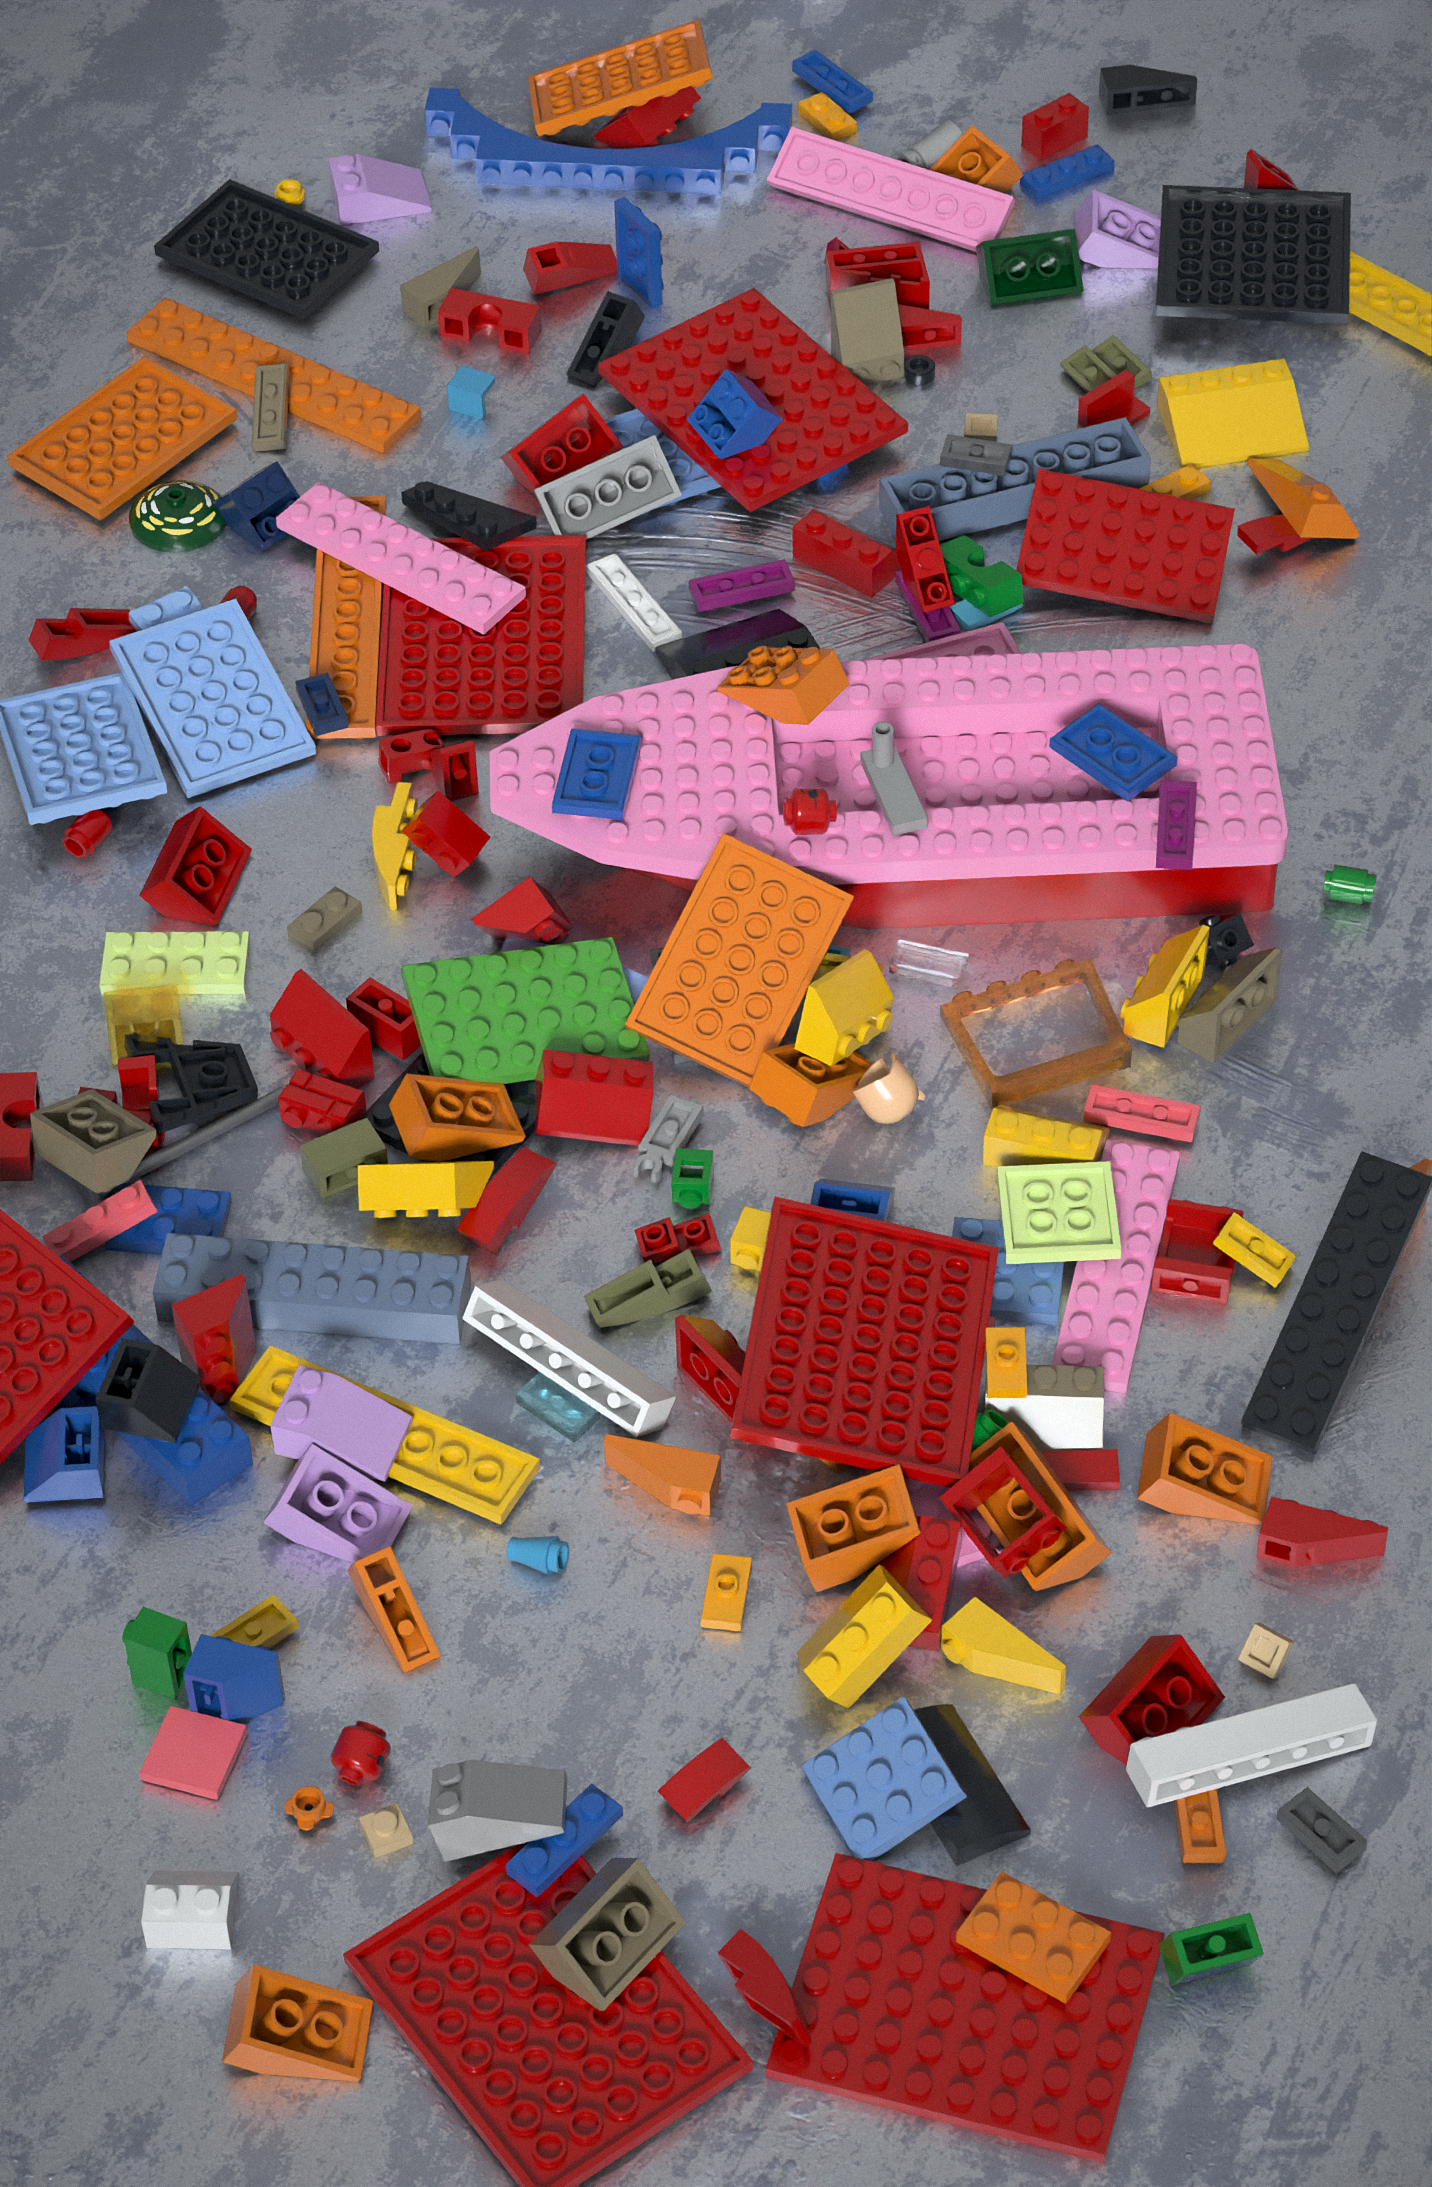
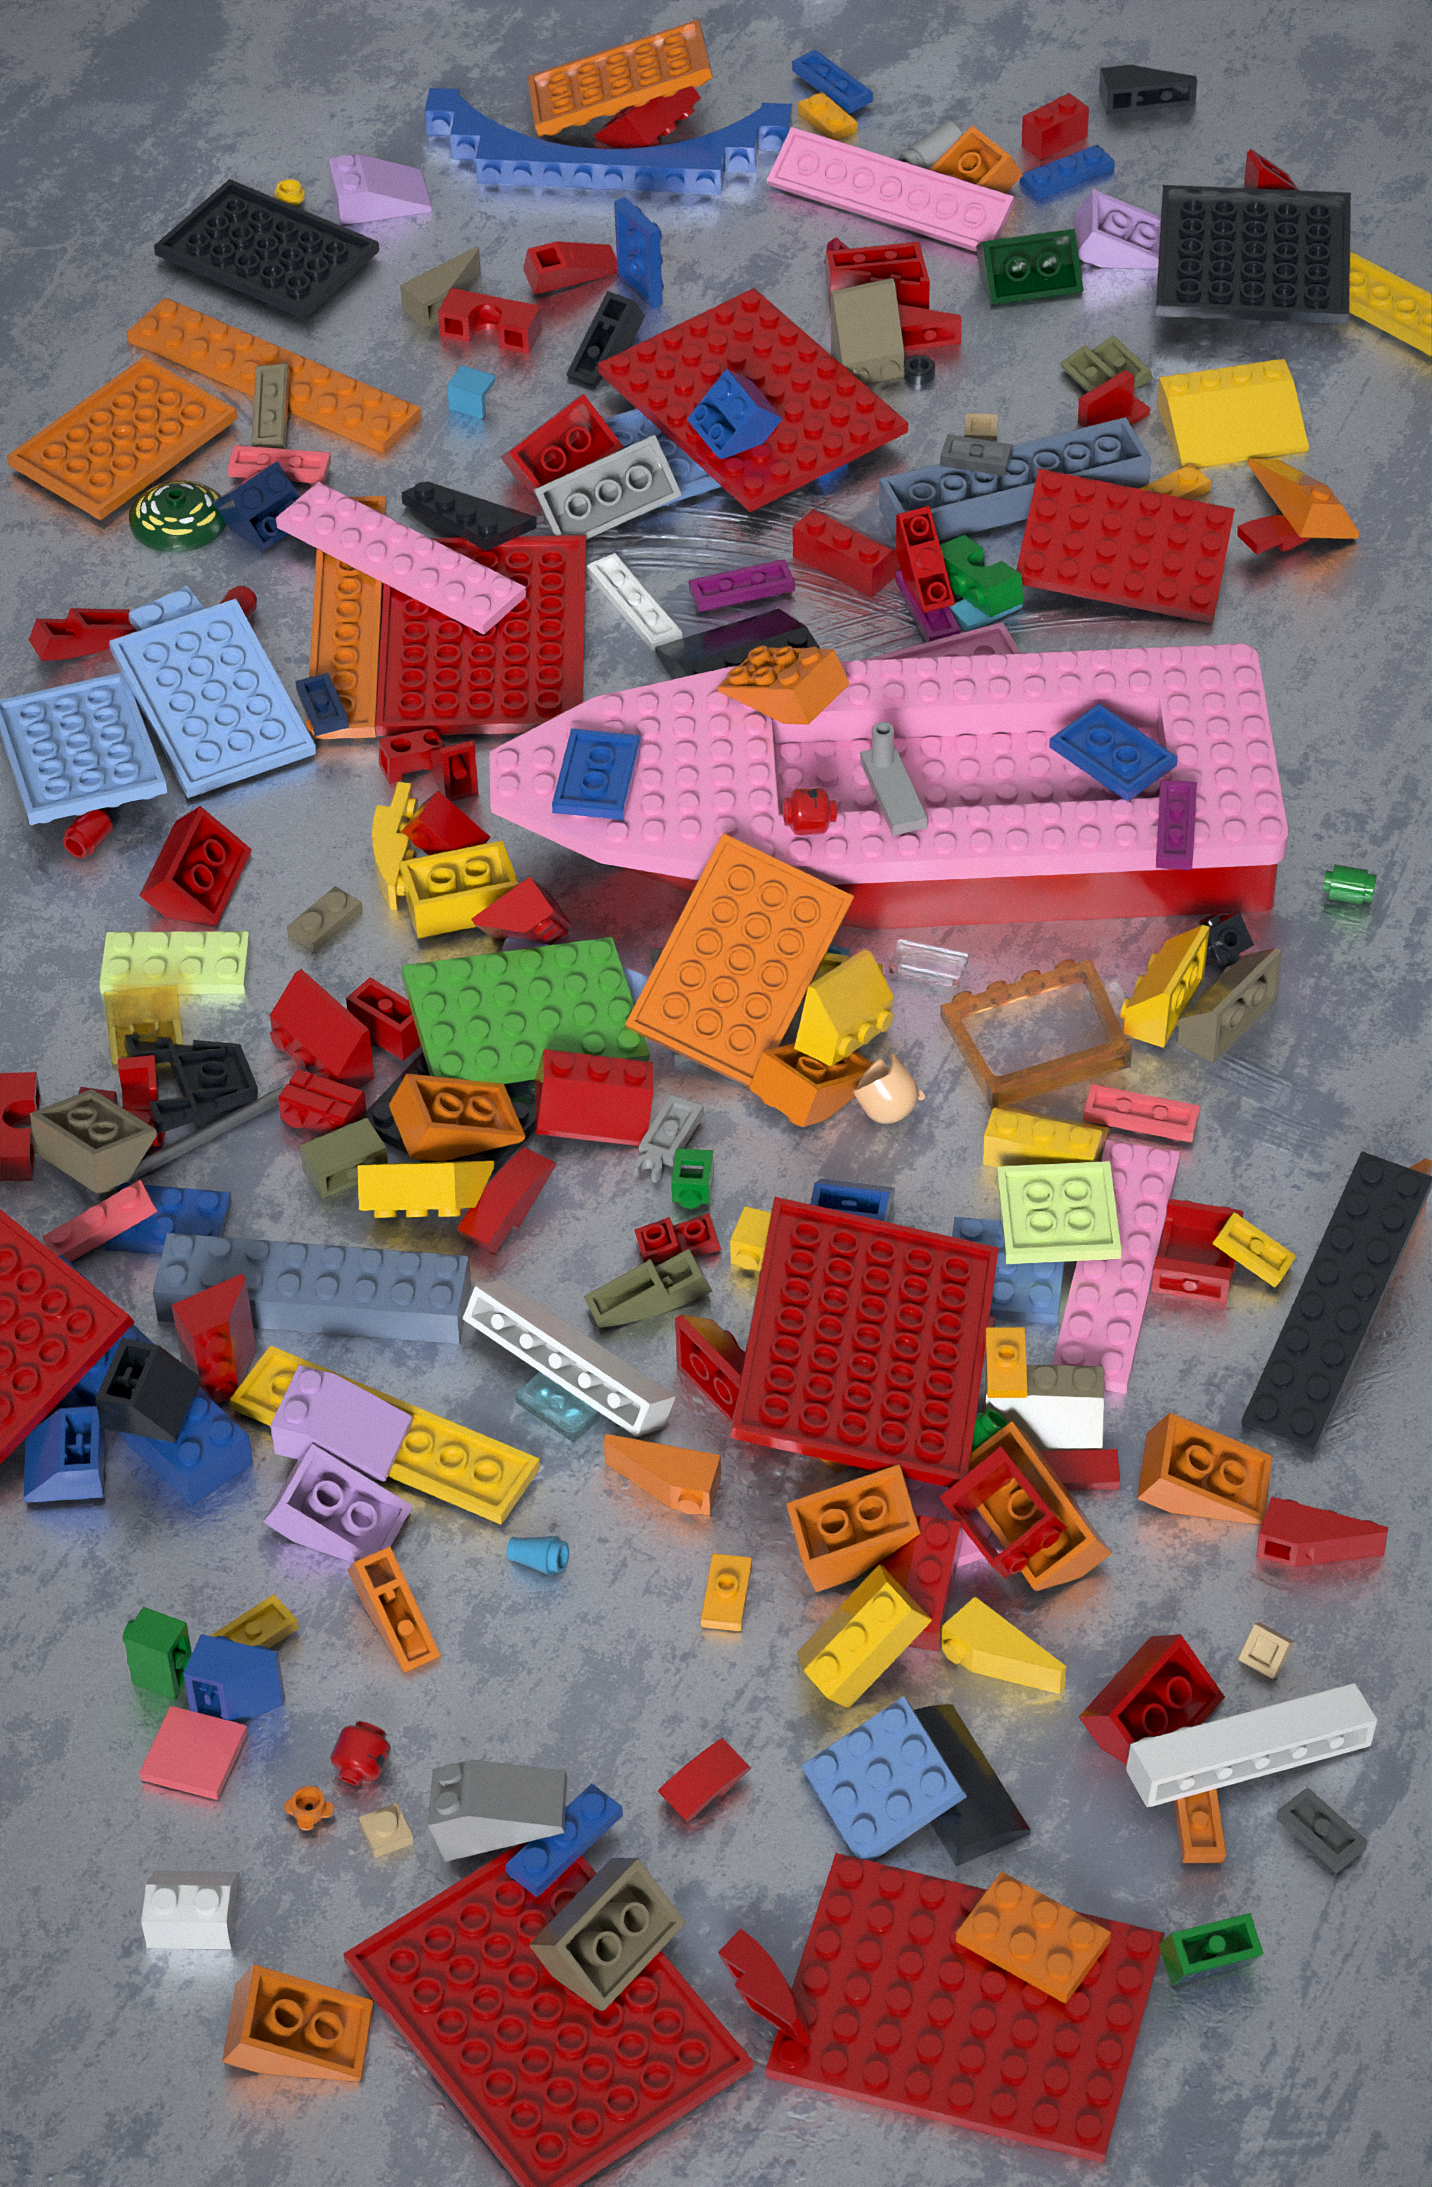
none -> coral plate [228,445,331,484]
none -> yellow slope [399,840,519,939]

